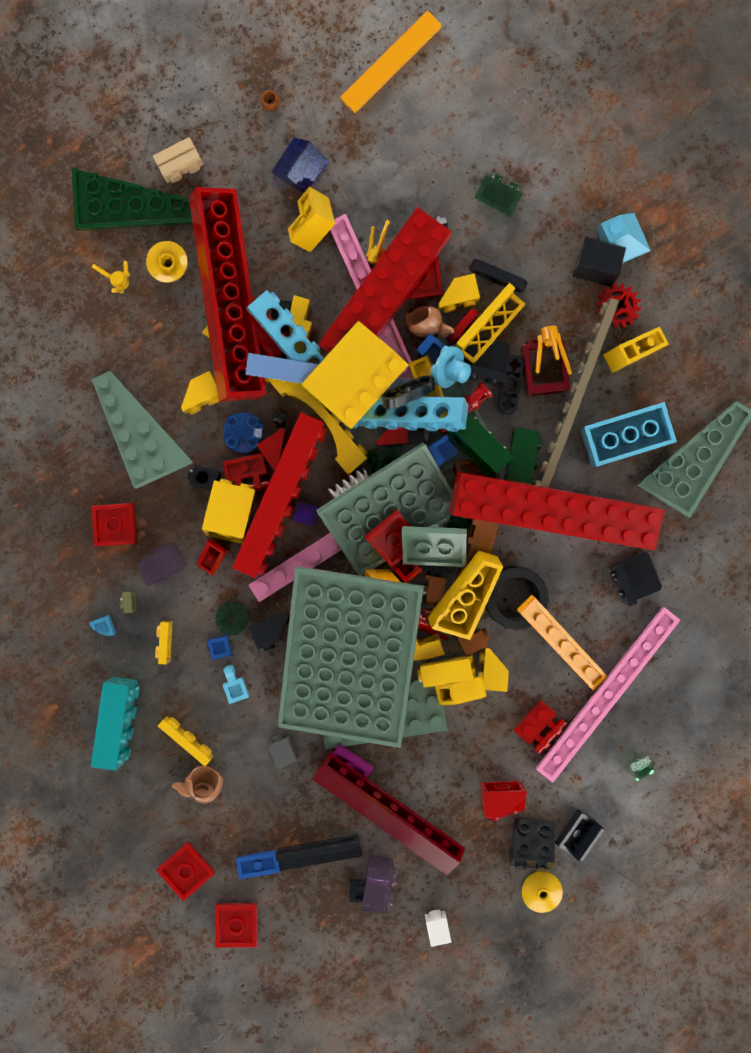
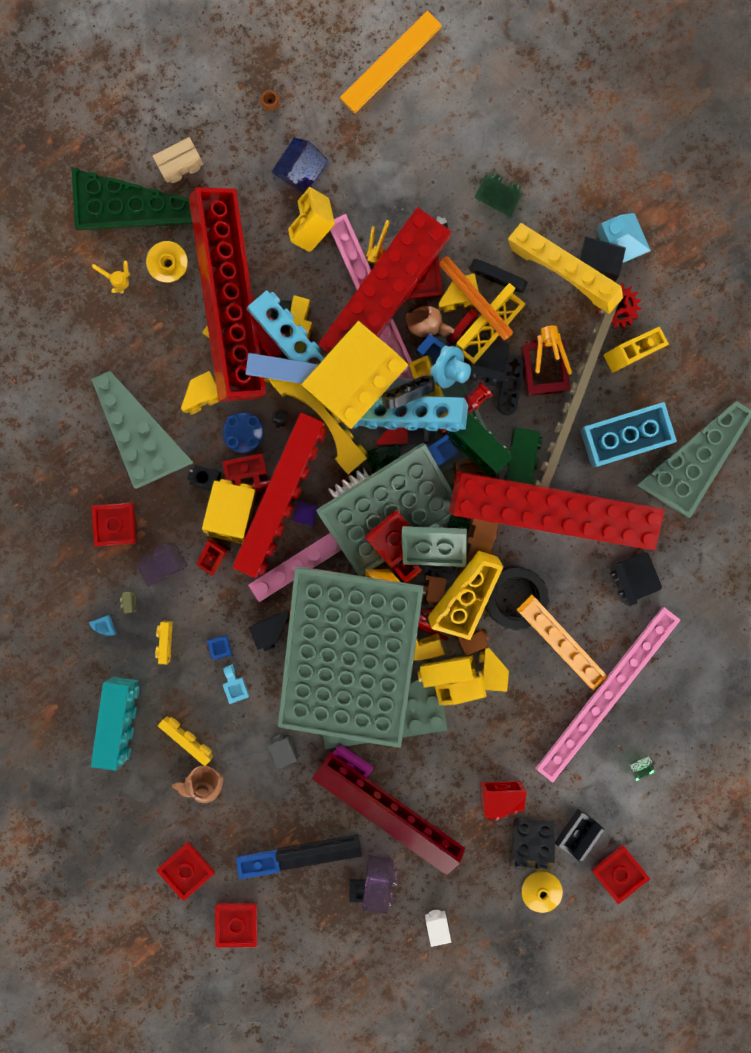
clear green gear [215,602,248,635] -> none
red slope [257,429,287,470] -> none
red plate [513,699,567,754] -> none
none -> orange axle [439,256,513,340]
none -> yellow arch [508,223,623,314]
none -> red plate [591,844,650,905]

